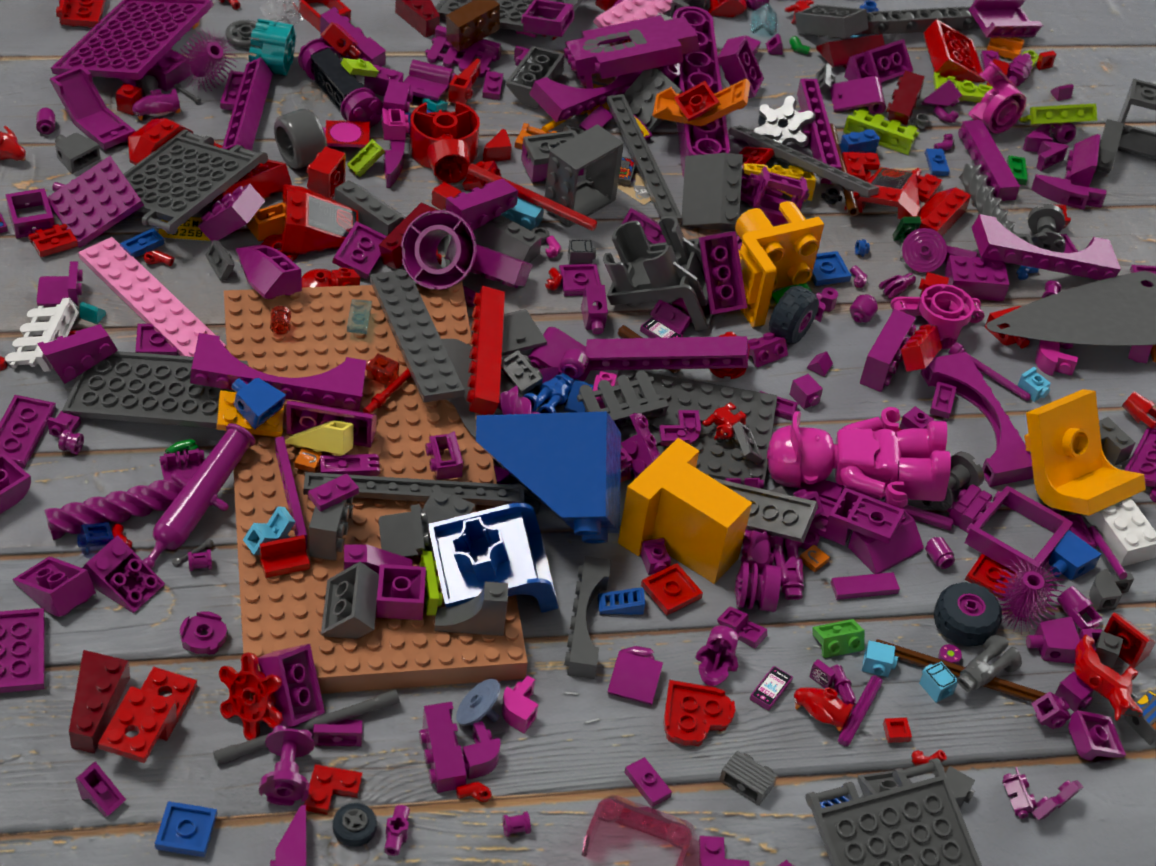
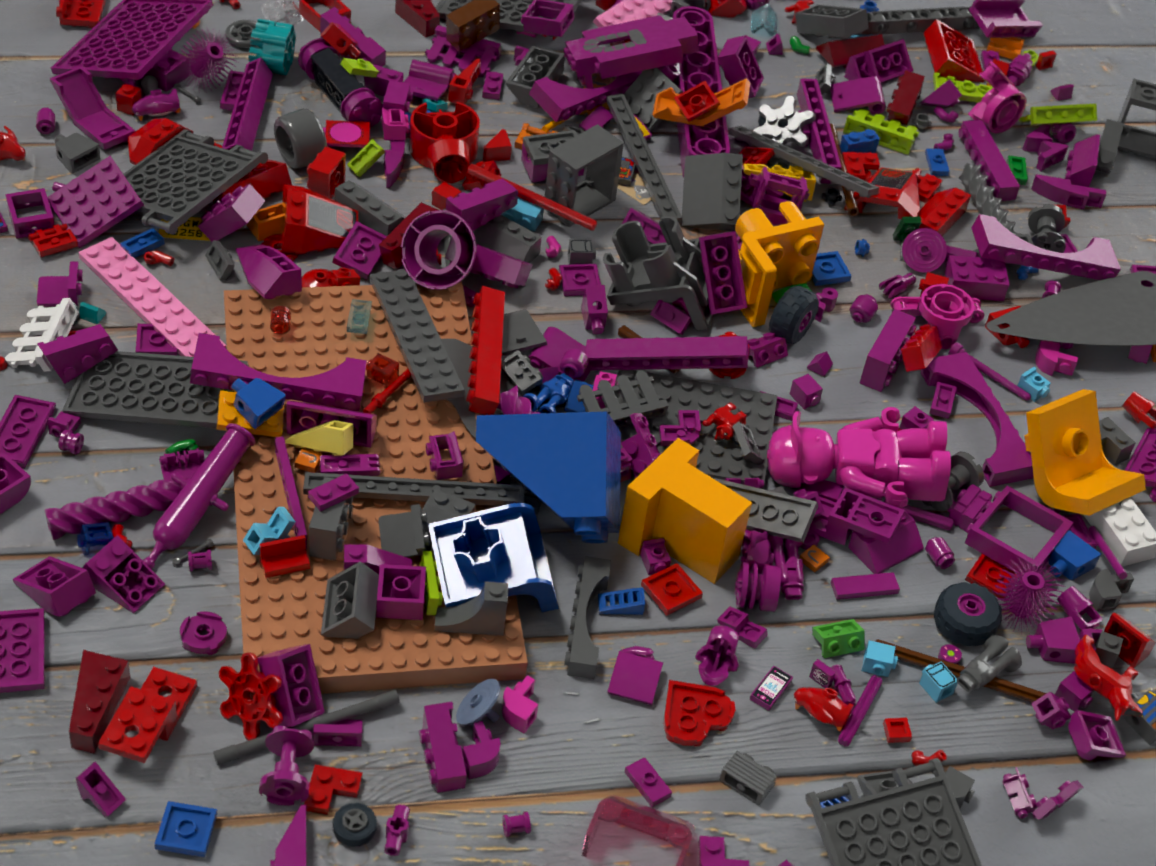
red arm [456,782,492,802] -> none
dark grey tile [532,227,550,244] -> none
tile [640,317,683,338] -> none
magenta arm [850,265,868,288] -> none

